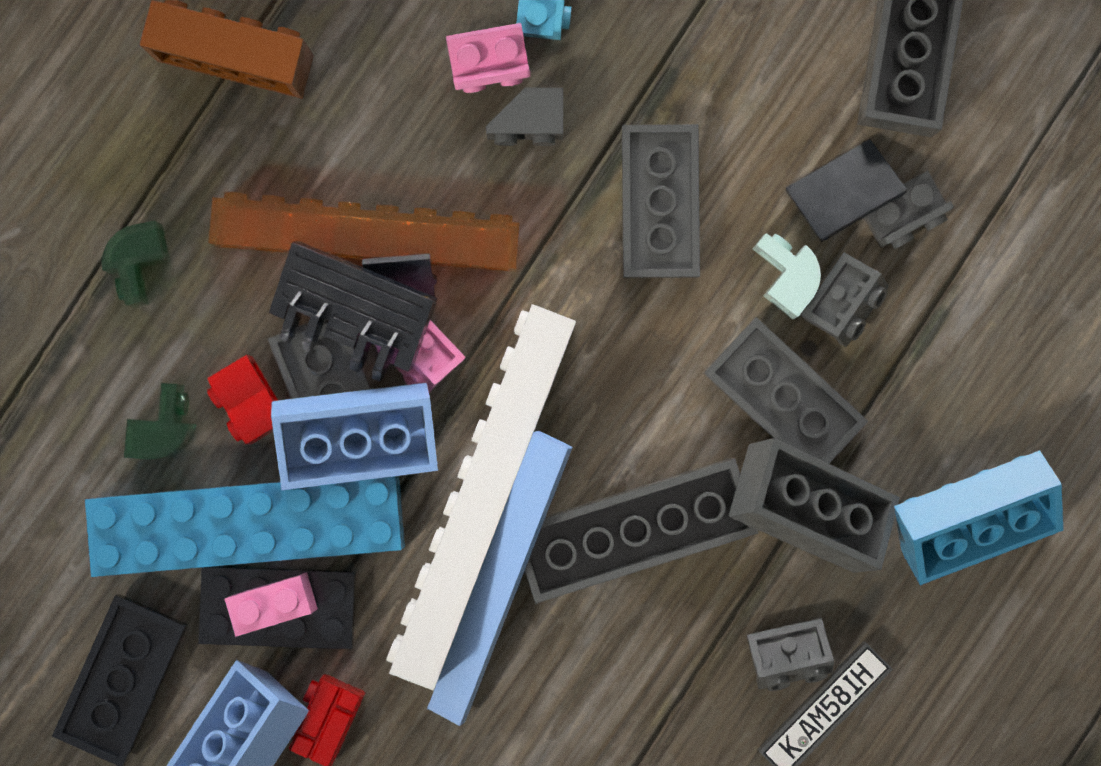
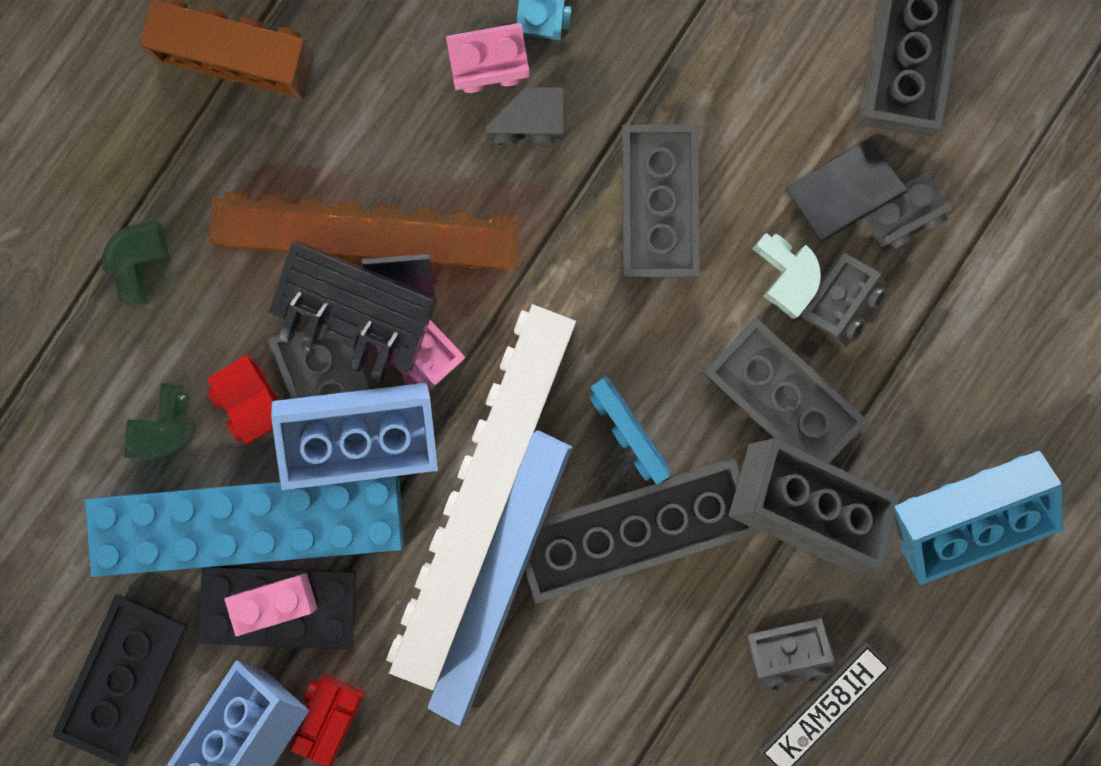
none -> dark azure plate [589,376,671,485]

